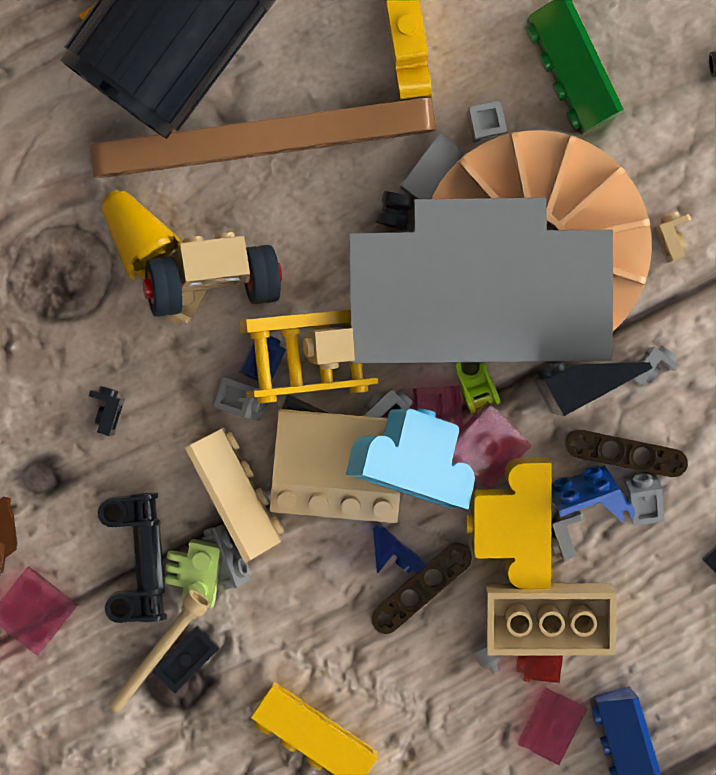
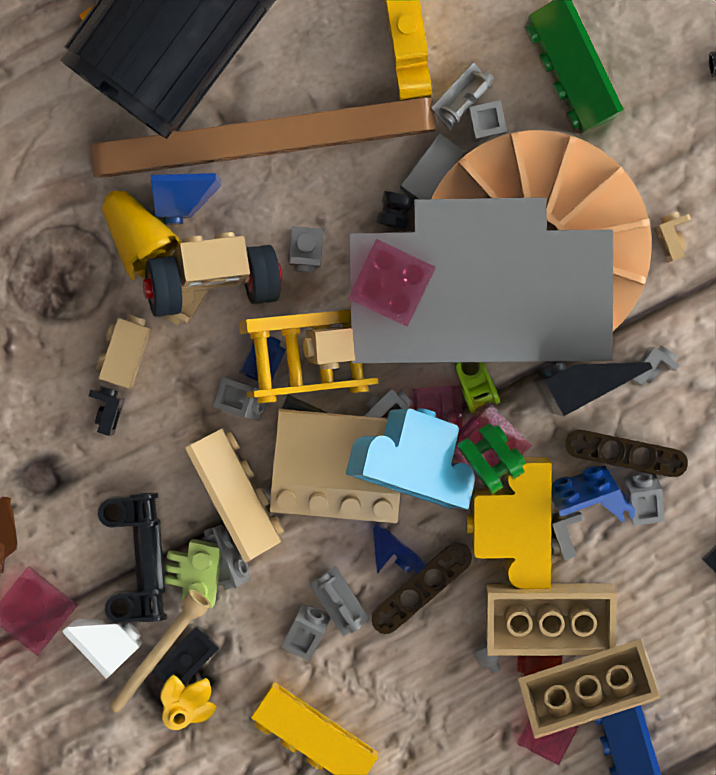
none -> white slope [62,619,142,679]
none -> tan brick [96,314,152,388]
none -> blue slope [151,173,221,225]
none -> yellow plate [160,675,217,730]
none -> light grey bracket [281,604,330,662]
none -> light grey bracket [288,226,324,272]
none -> light grey hinge [309,566,370,637]
none -> clear pink plate [348,238,436,327]
none -> light grey hinge [430,62,494,130]
none -> green brick [457,423,526,495]
none -> tan slope [518,639,661,739]

